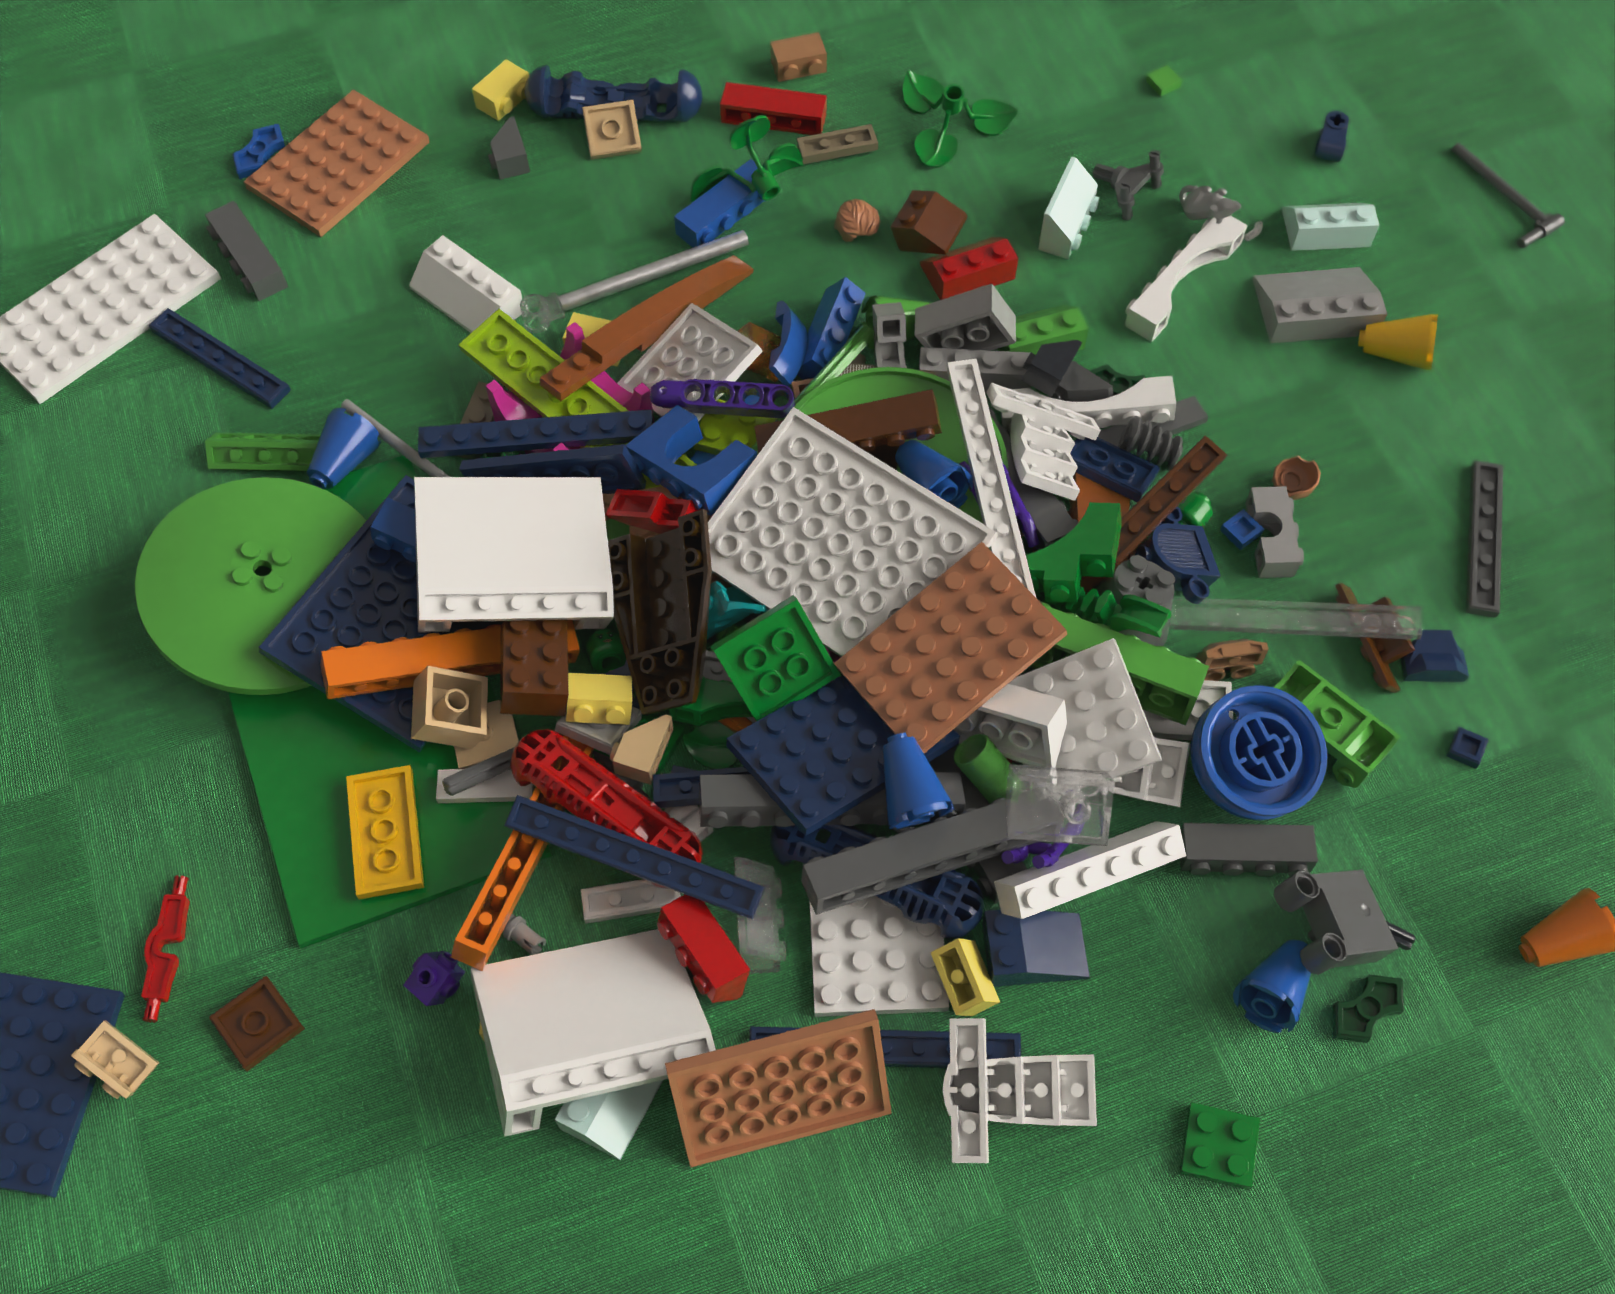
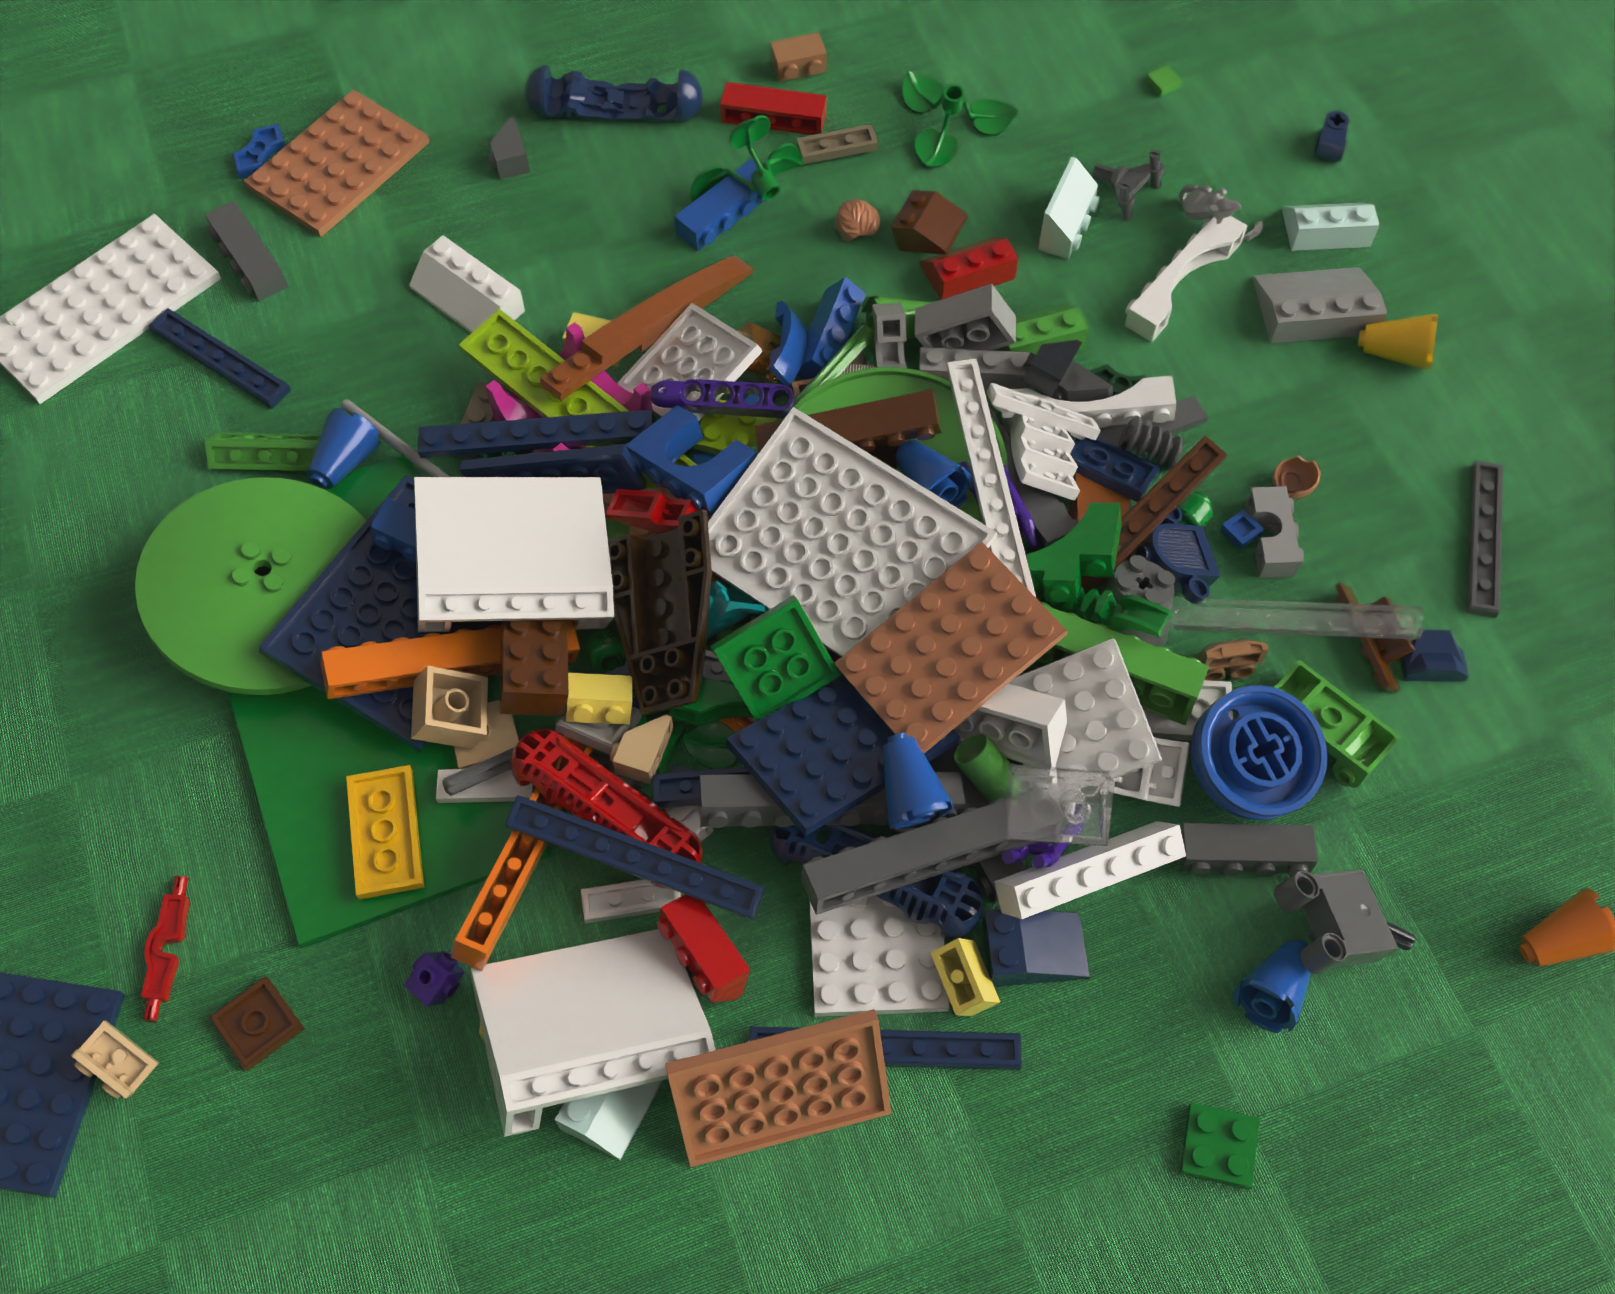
light yellow brick [472,59,529,121] -> none
light grey pin [503,914,546,955] -> none
flat silver piece [520,230,749,333] -> none
tan plate [582,100,642,160] -> none
clear slope [734,857,786,974] -> none
white slope [943,1018,1097,1163] -> none
dark green tile [1333,974,1404,1043] -> none
dark blue tile [1446,727,1489,769] -> none
dark grey bar [1451,143,1565,249] -> none

